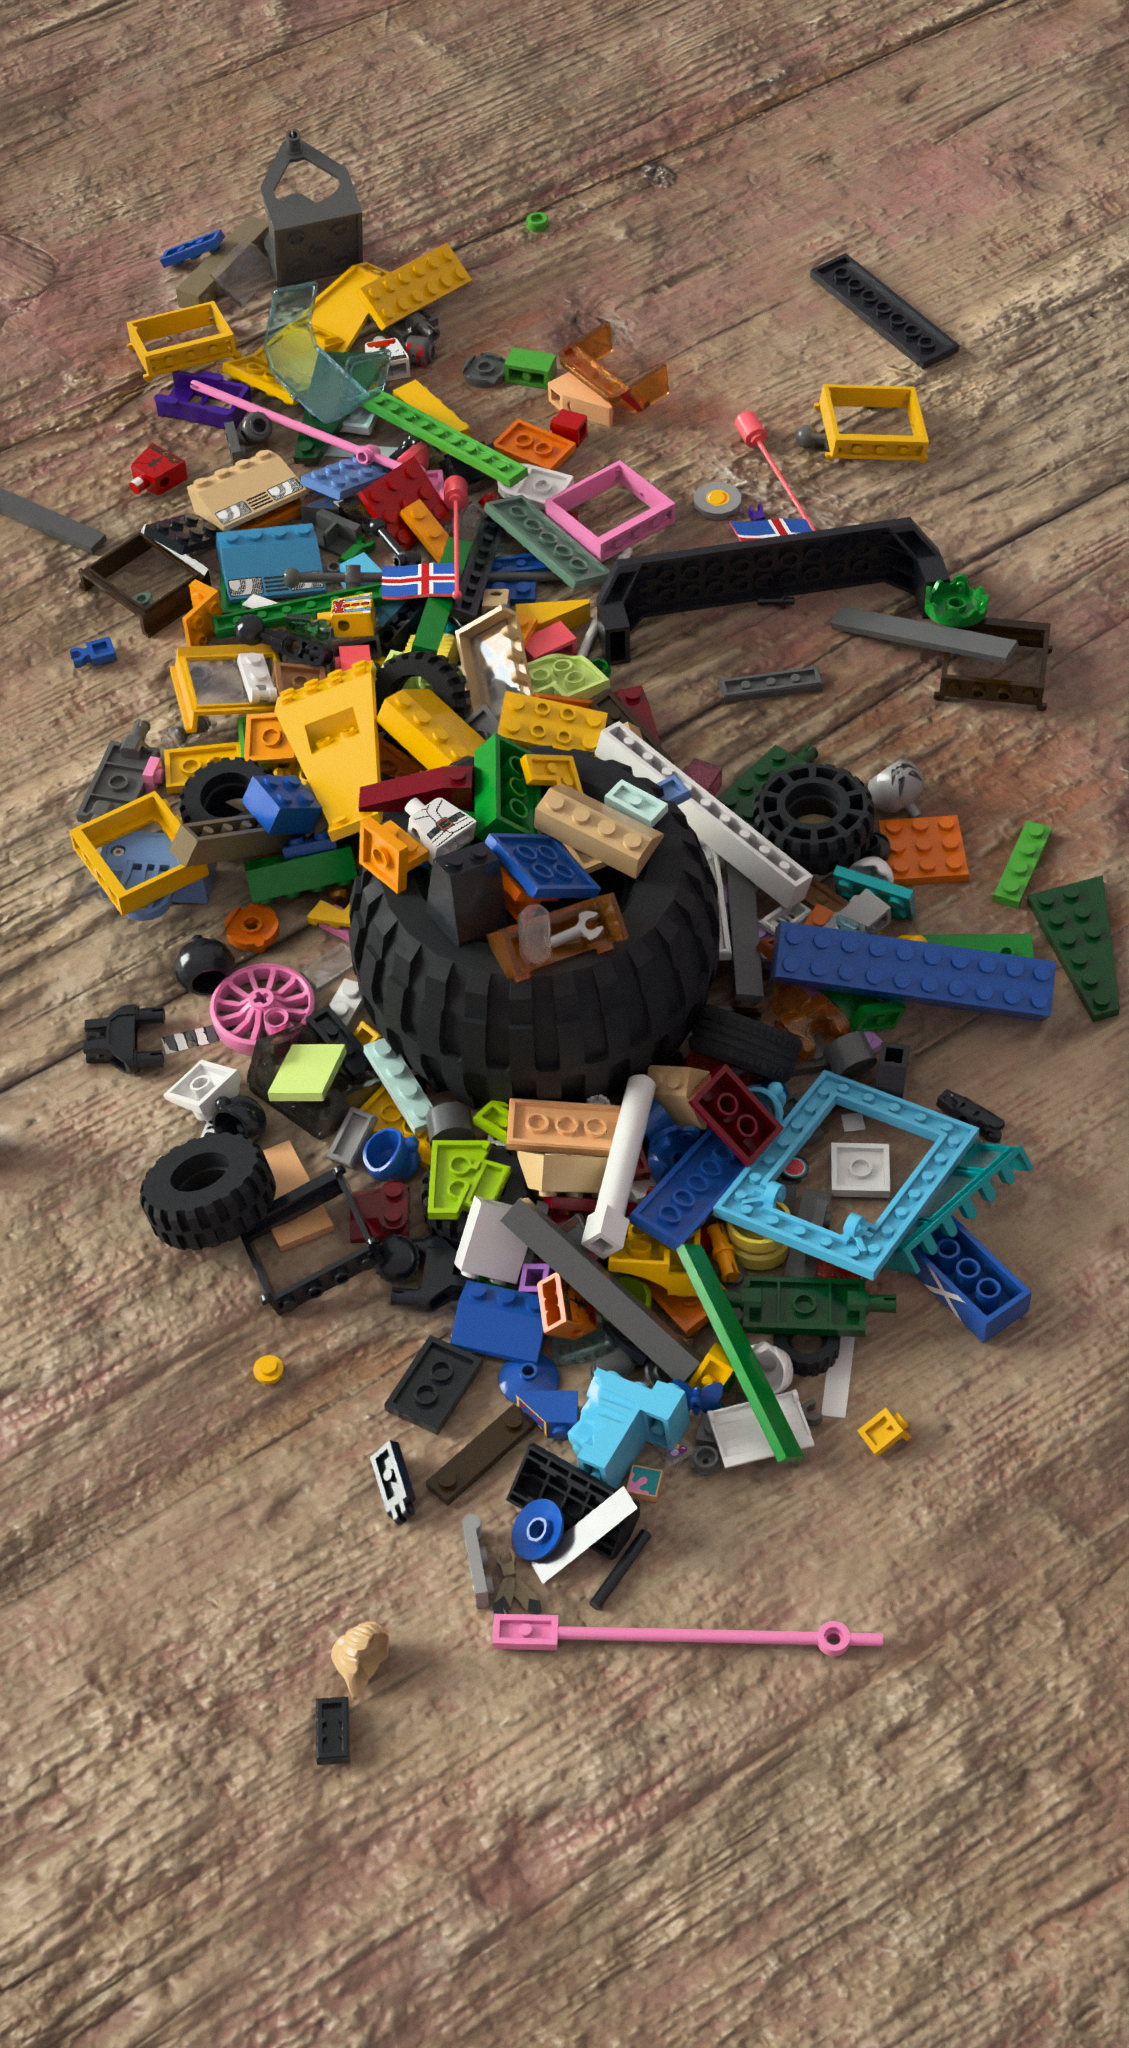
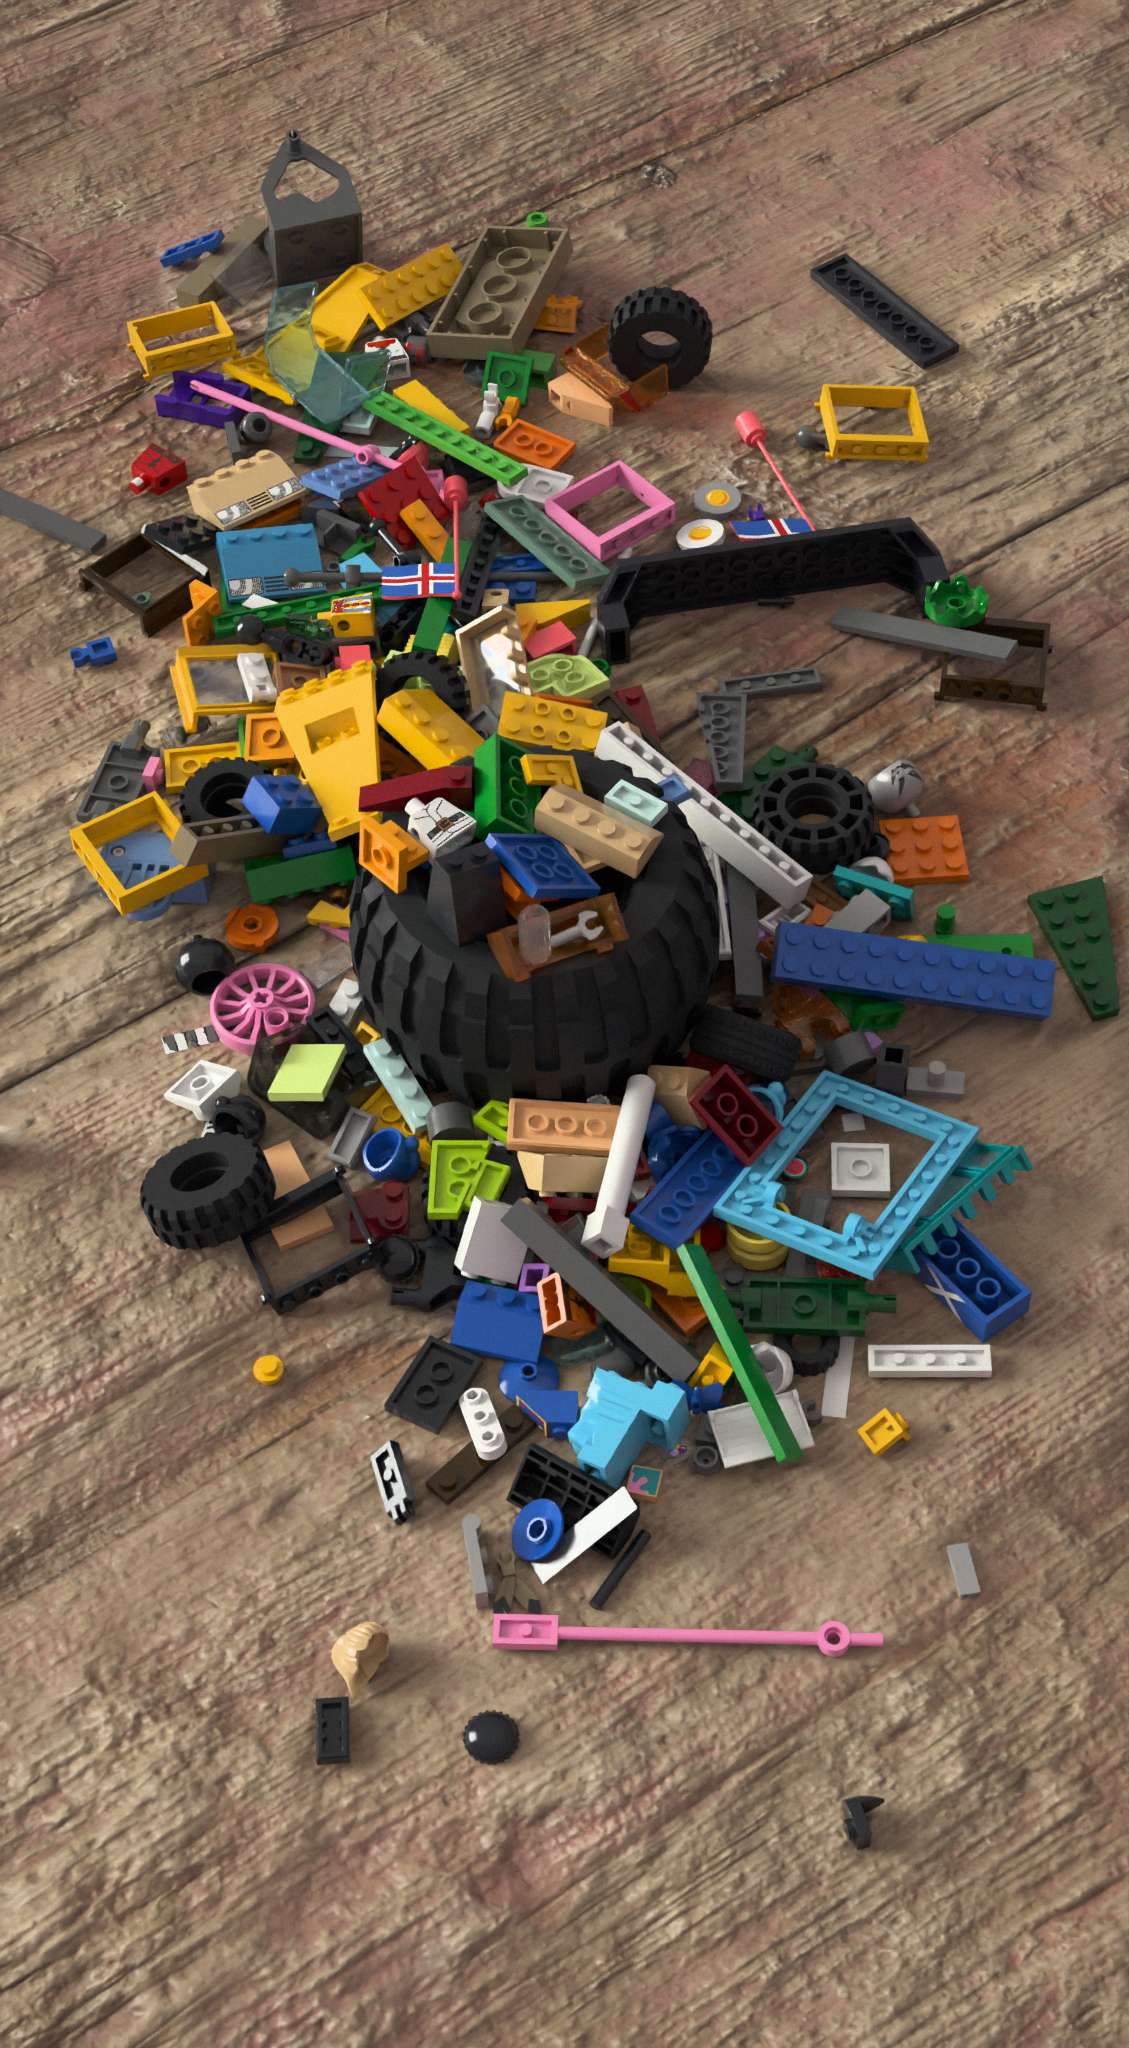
black connector [83,1004,166,1074] -> none
red brick [550,409,588,448] -> none
light orange pin [707,1223,741,1283] -> none
clear light blue slope [836,914,869,934] -> none
black hinge [936,1089,1005,1143] -> none
bright green plate [993,820,1052,909] -> none
none -> dark tan piece [426,225,573,363]
none -> white plate [459,1388,507,1460]
none -> black hat [463,1710,520,1765]
none -> white bar [475,383,502,439]
none -> green plate [480,351,535,406]
none -> light orange bar [495,396,521,431]
none -> light orange bracket [533,293,584,333]
none -> black tyre [607,286,713,390]
none -> white tile [676,519,725,550]
none -> dark grey wing [696,692,747,792]
none -> black plate [842,1795,885,1850]
none -> white plate [867,1345,992,1377]
none -> light grey tile [906,1061,965,1101]
none -> green piece [934,904,956,934]
none -> light grey piece [947,1542,981,1600]

